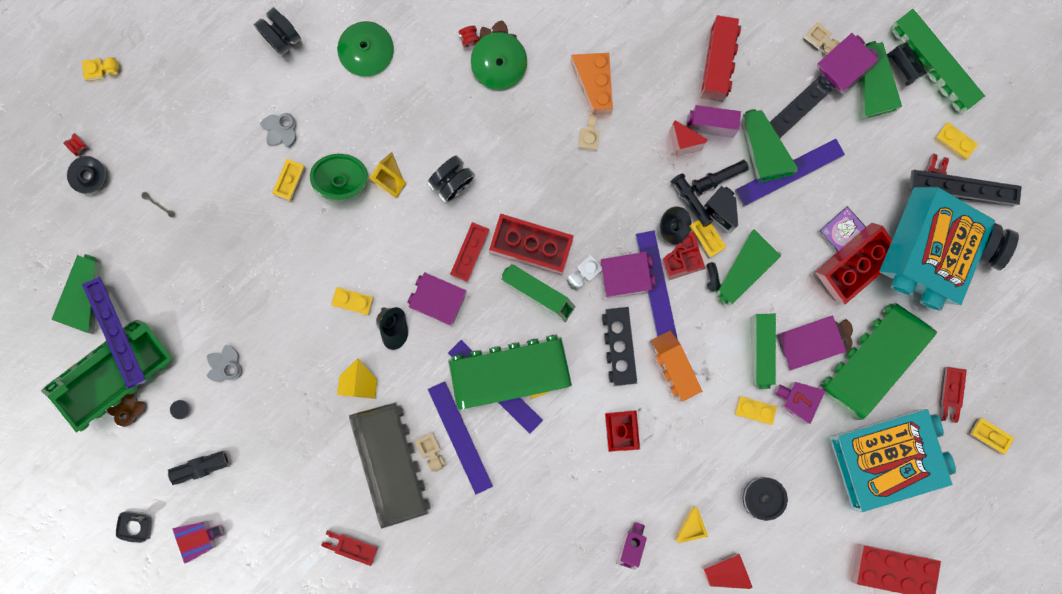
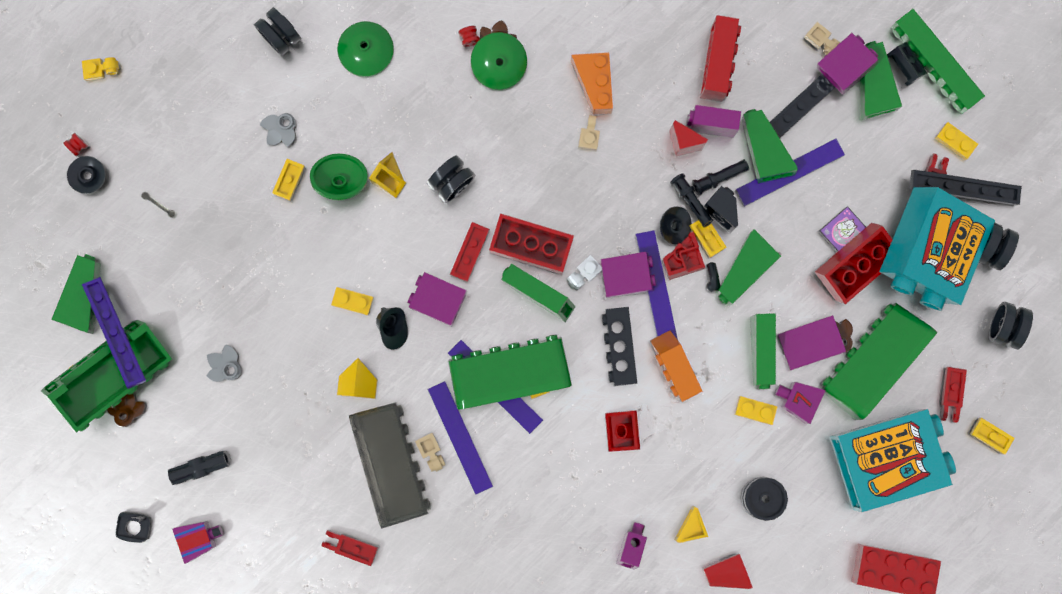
black tile [170,400,191,419] -> none
none -> black wheel [989,302,1033,350]

